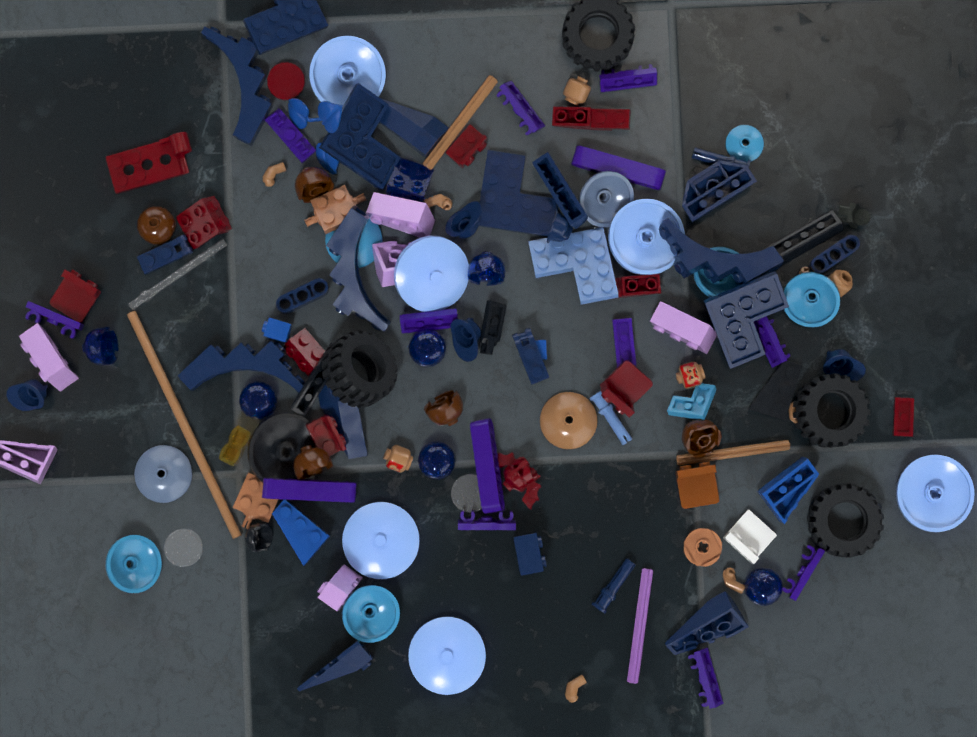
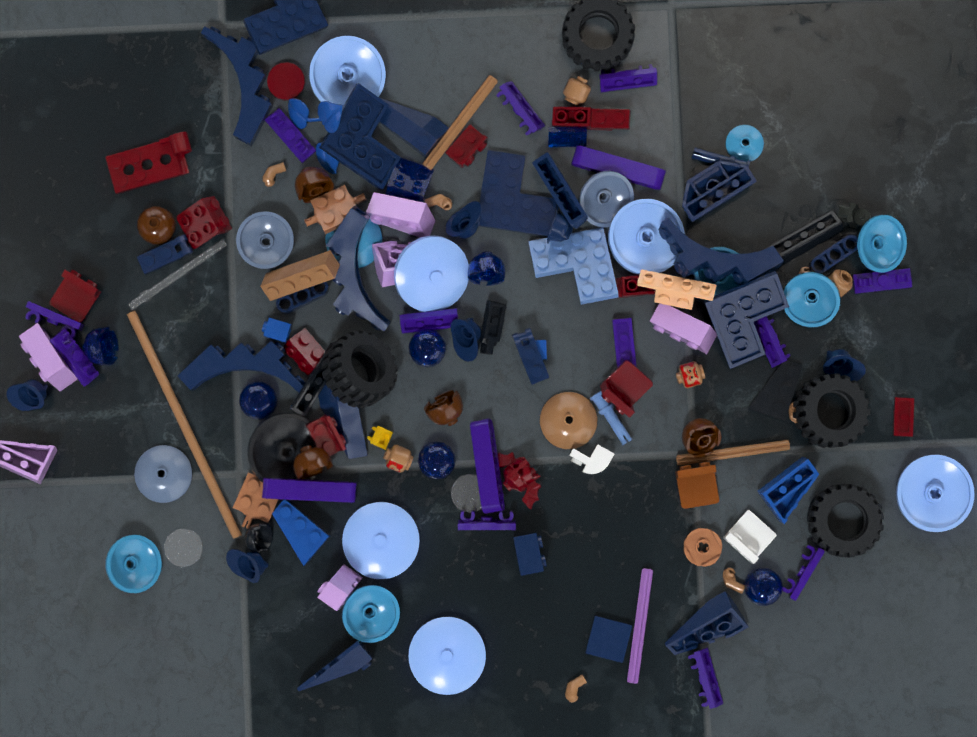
clear yellow brick [219,425,252,466] -> none
dark blue pin [591,558,636,614] -> none
dark azure plate [667,383,716,420] -> none
none -> dark purple plate [49,329,99,387]
none -> dark blue piece [226,549,268,583]
none -> sand blue dish [236,211,294,269]
none -> medium nougat brick [260,250,340,301]
none -> yellow tile [367,426,393,450]
none -> clear blue plate [548,127,587,147]
none -> white brick [569,445,614,474]
none -> dark blue tile [585,616,632,663]
none -> light nougat bracket [637,270,716,310]
none -> dark purple plate [852,268,912,294]
none -> dark azure dish [857,215,907,273]

